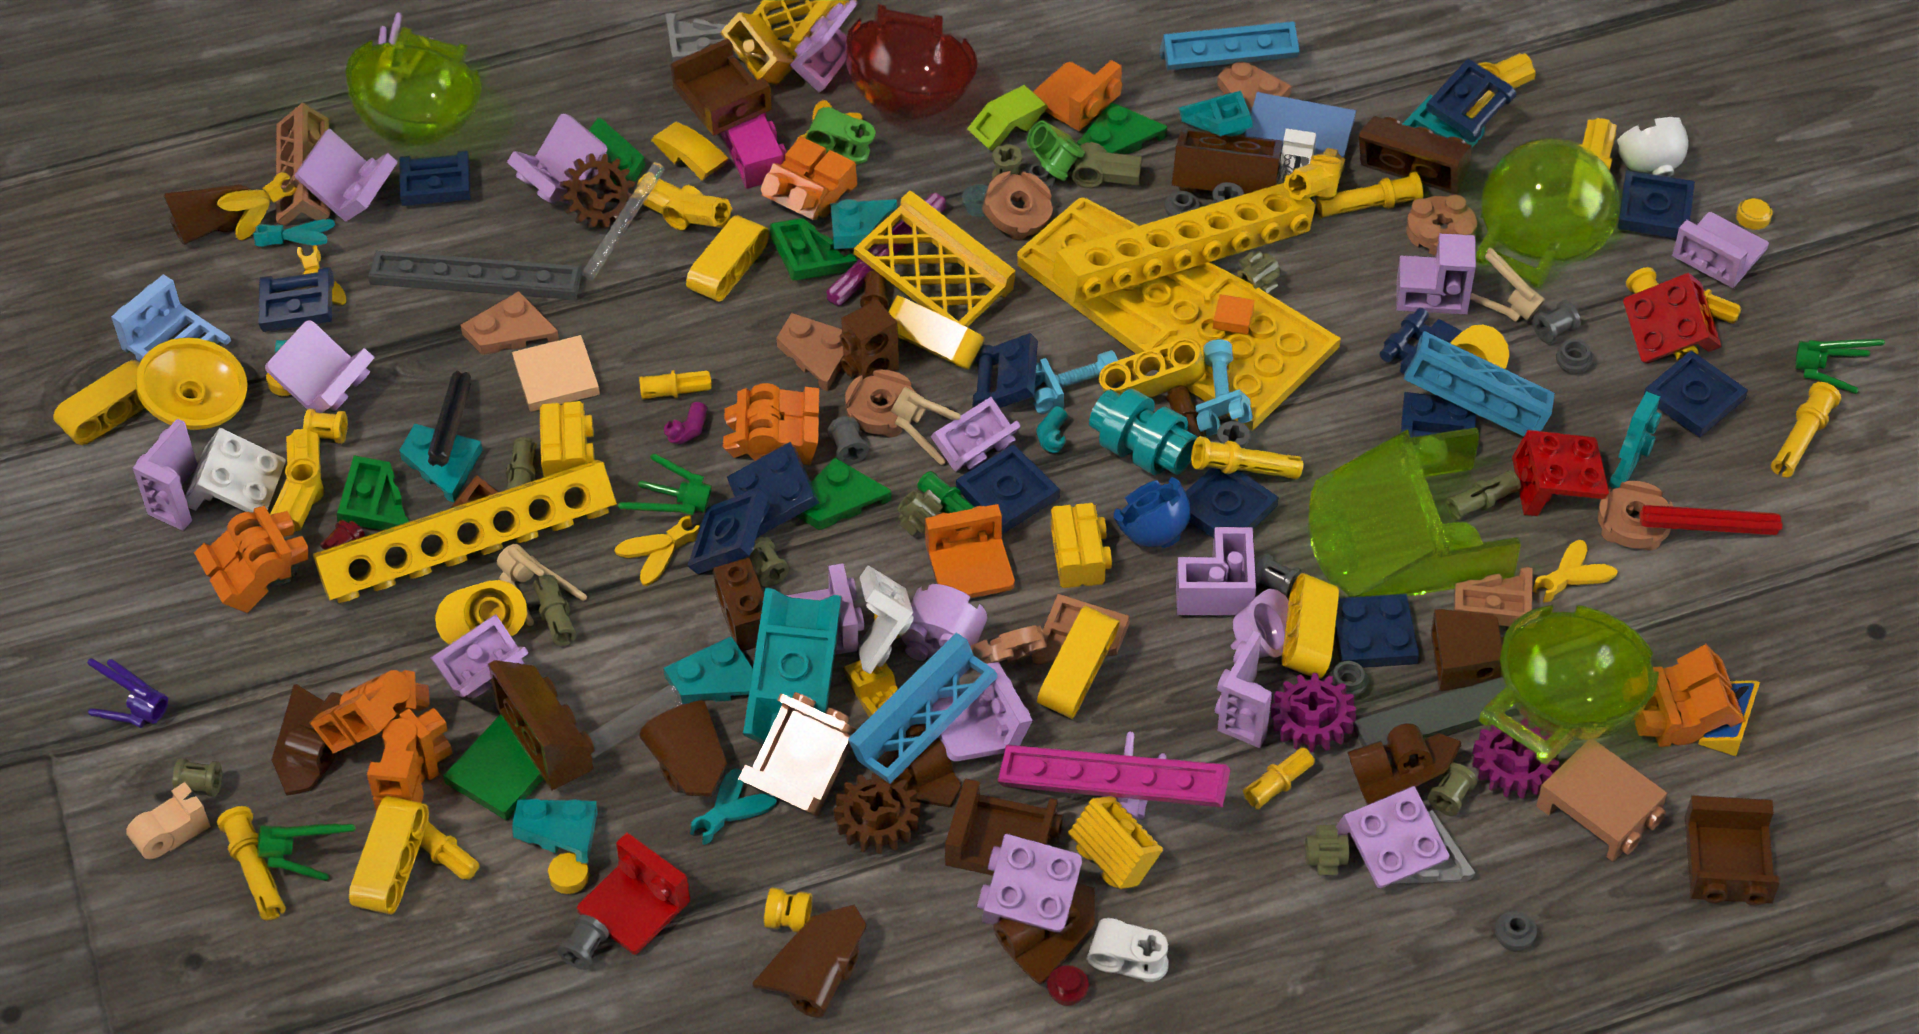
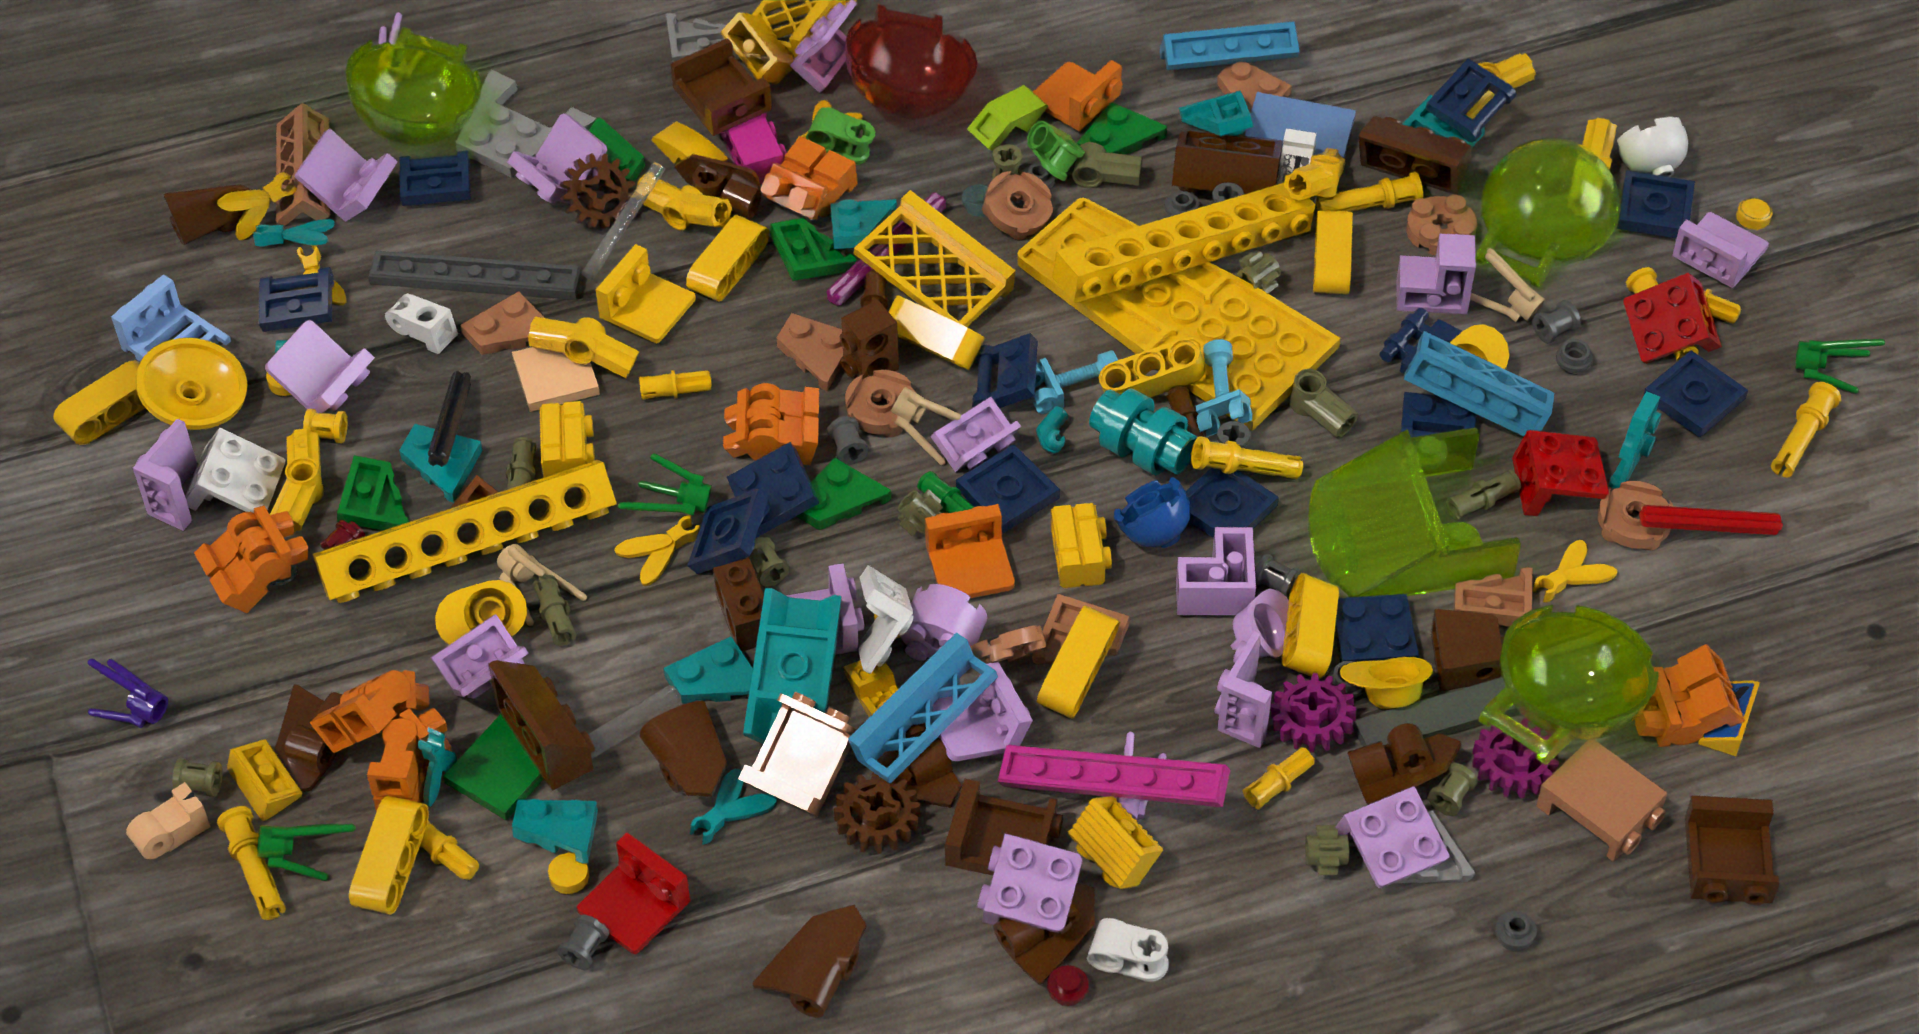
magenta arm [664,402,708,445] -> none
yellow wheel [764,887,812,933] -> none
orange tile [1213,294,1255,334] -> none
none -> yellow slope [227,739,302,821]
none -> white leg [385,294,458,354]
none -> teal piece [418,727,457,807]
none -> light grey wing [456,70,596,178]
none -> yellow piece [528,316,640,378]
none -> yellow bracket [595,244,696,344]
none -> reddish brown panel [674,154,761,220]
none -> olive piece [1290,369,1359,438]
none -> yellow beam [1313,210,1353,295]
none -> yellow piece [1340,657,1433,710]

